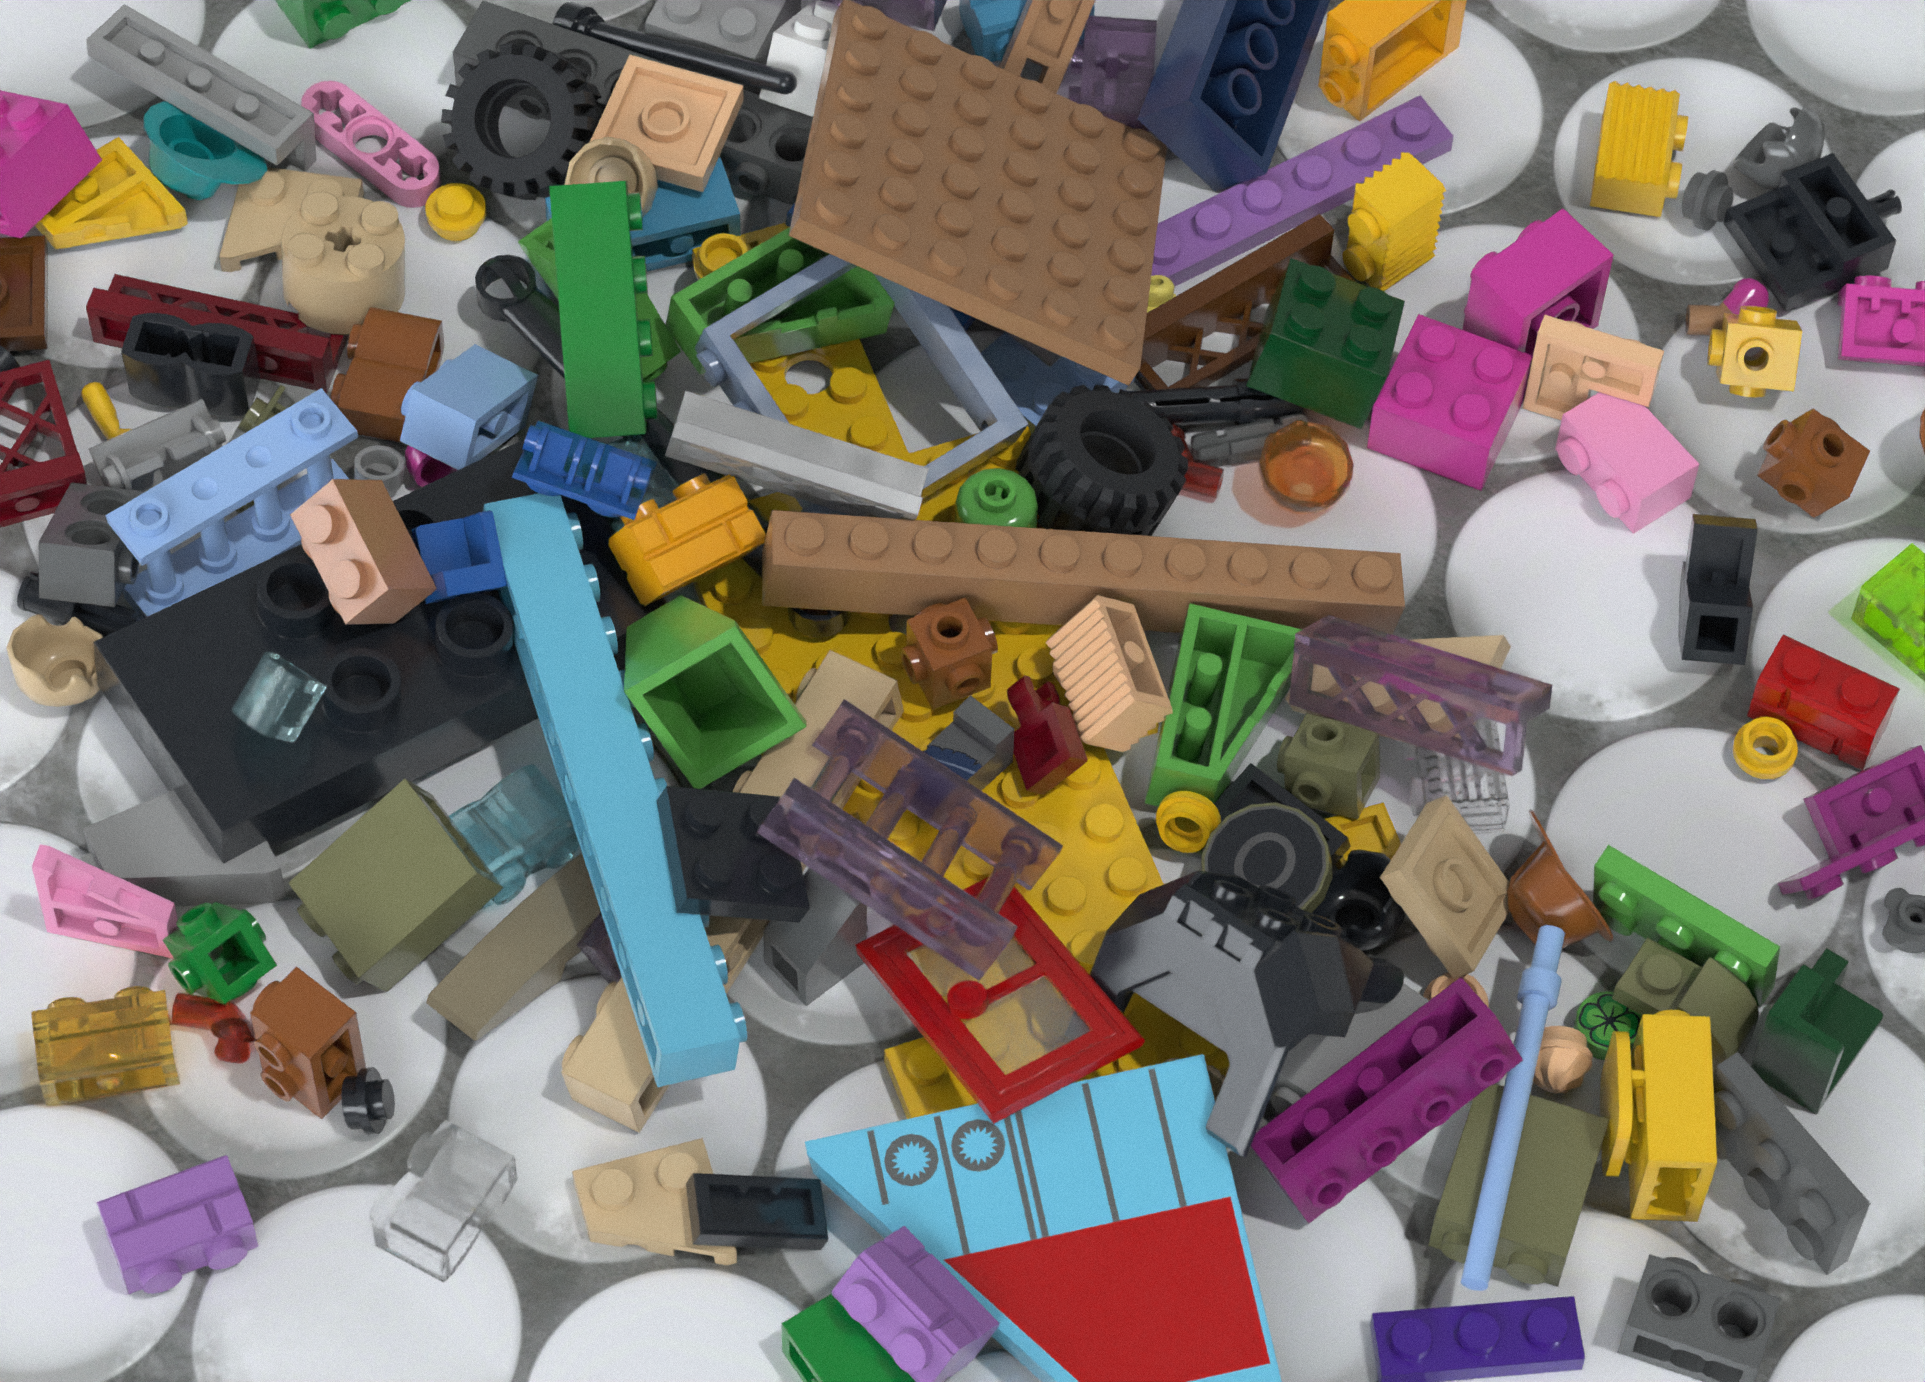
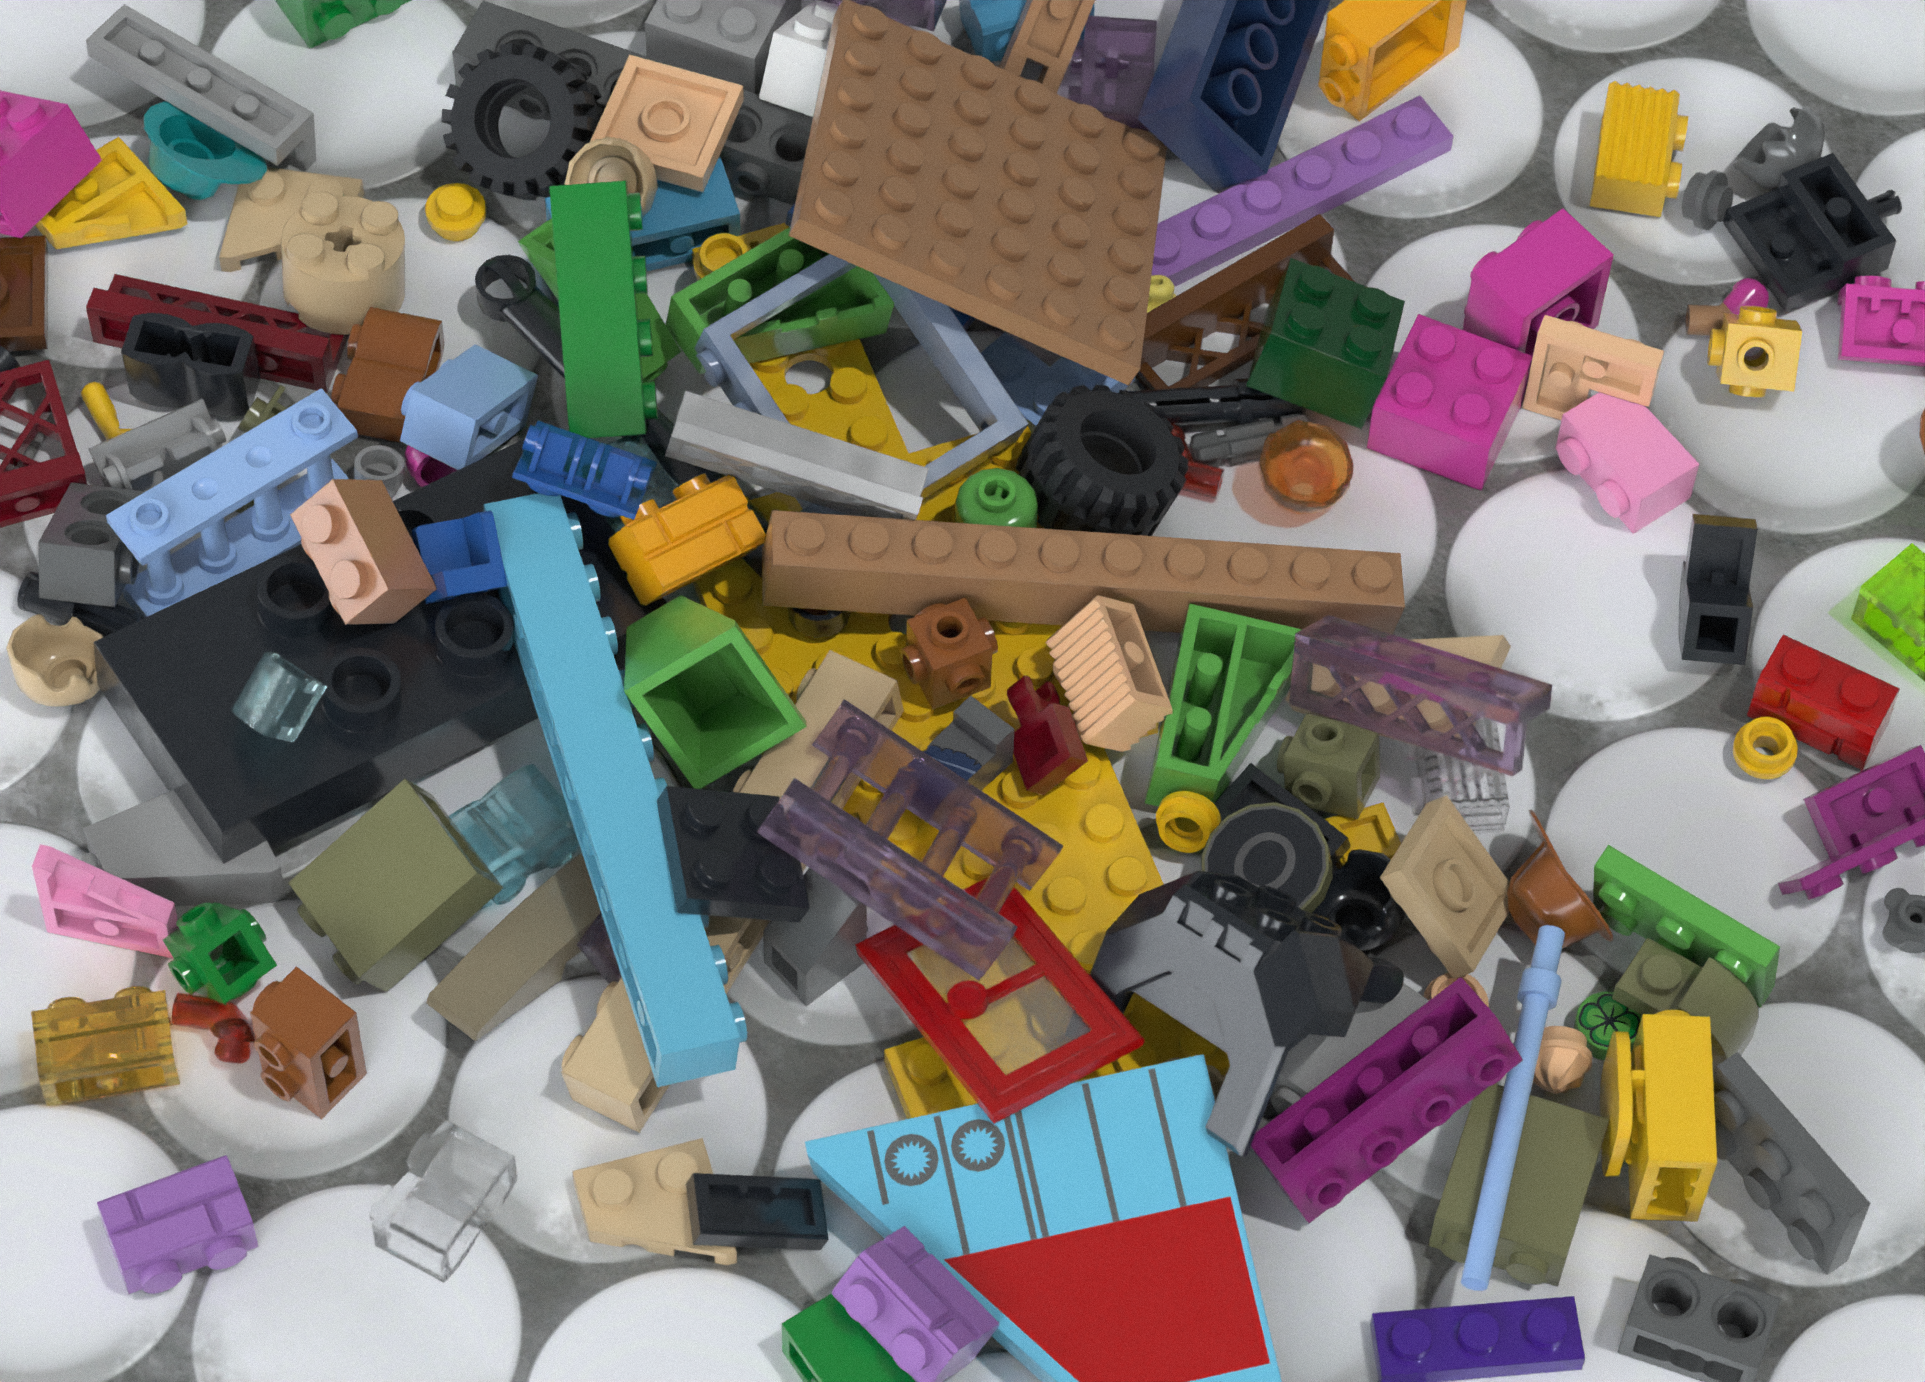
bright pink beam [301,81,441,208] -> none
black plate [341,1067,395,1135] -> none
black piece [552,2,797,95] -> none
yellow brick [1342,152,1446,291] -> none
dark green panel [1751,948,1883,1115] -> none
dark orange brick [1757,408,1870,518] -> none

